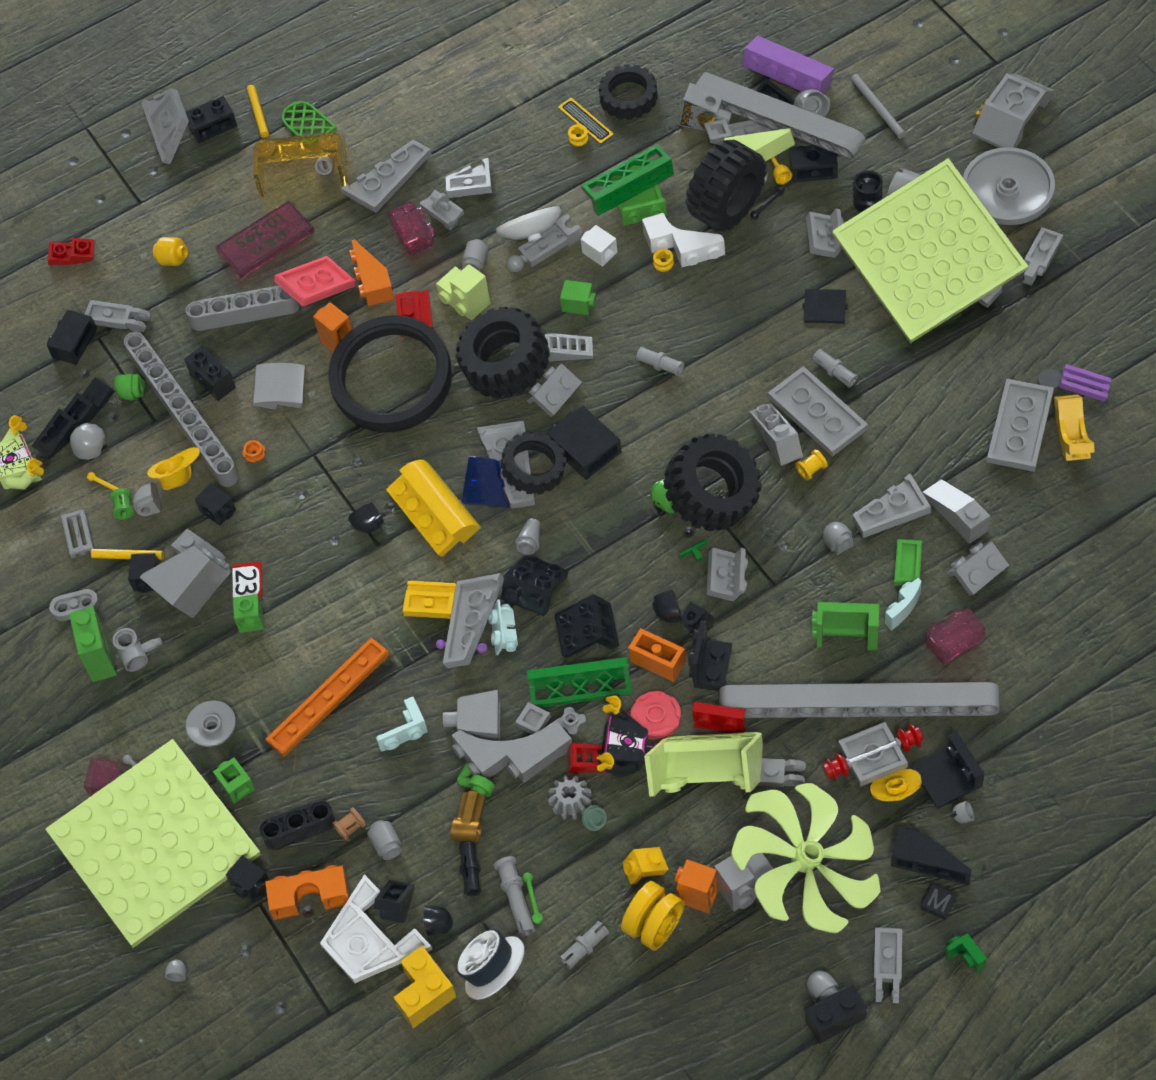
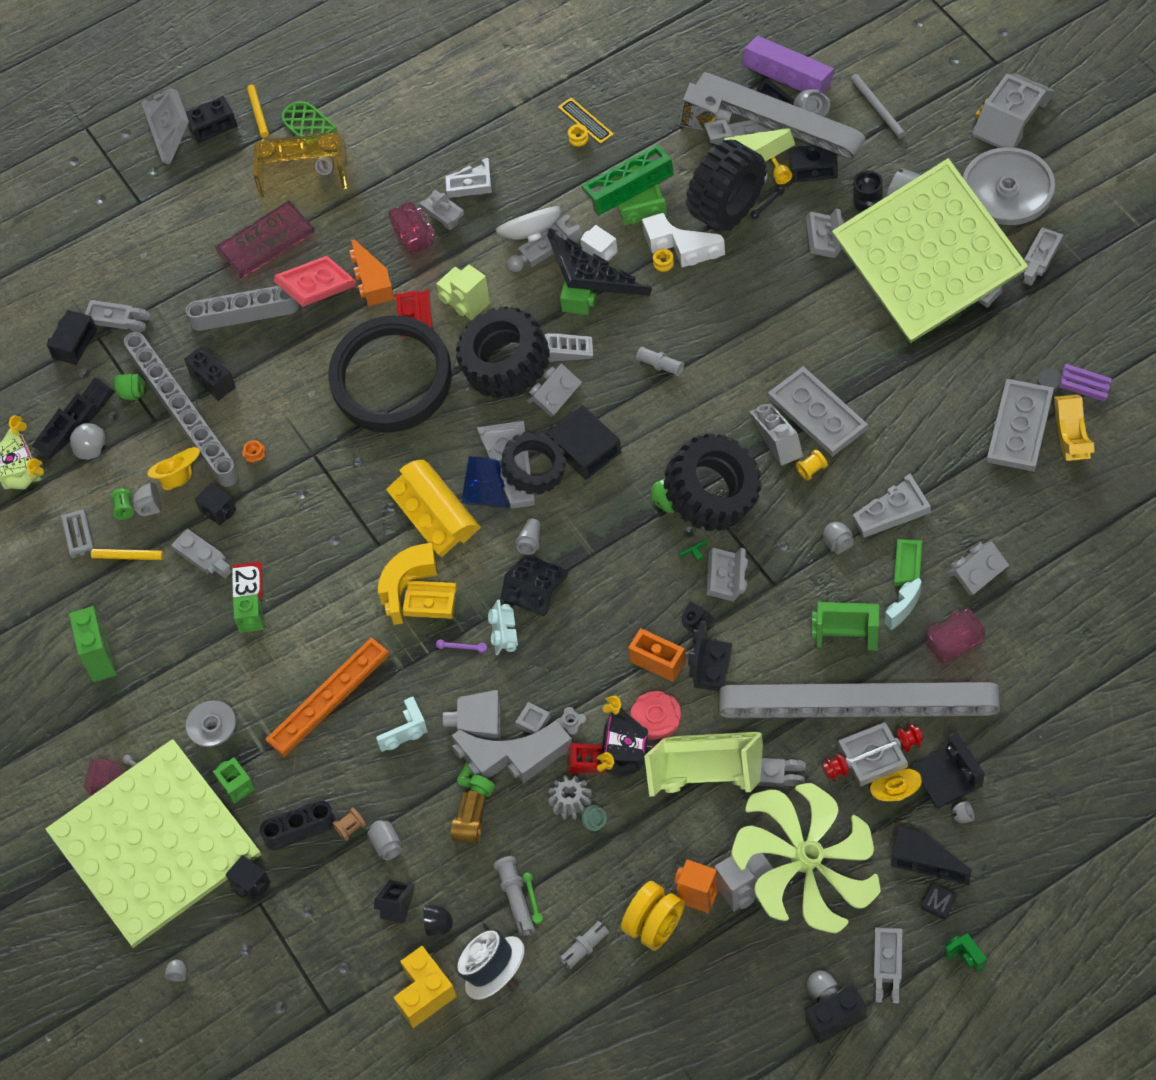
red slope [48,238,94,265] -> none
light grey plate [49,589,100,621] -> none
yellow hinge [87,472,122,498] -> none
light grey piece [112,628,163,672] -> none
black brick [128,553,159,593] -> none
light grey slope [140,545,230,618] -> none
yellow head [153,237,188,267] -> none
light grey slope [253,363,305,409] -> none
orange arch [265,865,350,920] -> none
orange piece [313,302,352,352] -> none
white wing [320,874,432,983] -> none
light grey wing [341,140,431,213] -> none
black piece [348,502,384,533] -> none
light grey wing [443,573,504,668] -> none
black pin [459,842,481,896] -> none
light grey brick [461,239,489,272] -> none
green fence [527,657,632,708] -> none
black bracket [555,594,619,658] -> none
black tyre [599,64,658,120] -> none
yellow bracket [623,847,669,885] -> none
black piece [652,589,682,623] -> none
red plate [692,702,746,733] -> none
black piece [802,289,848,324] -> none
light grey pin [812,348,858,388] -> none
light grey slope [922,479,990,544] -> none
none -> yellow arch [378,543,437,625]
none -> black tile [547,229,652,296]

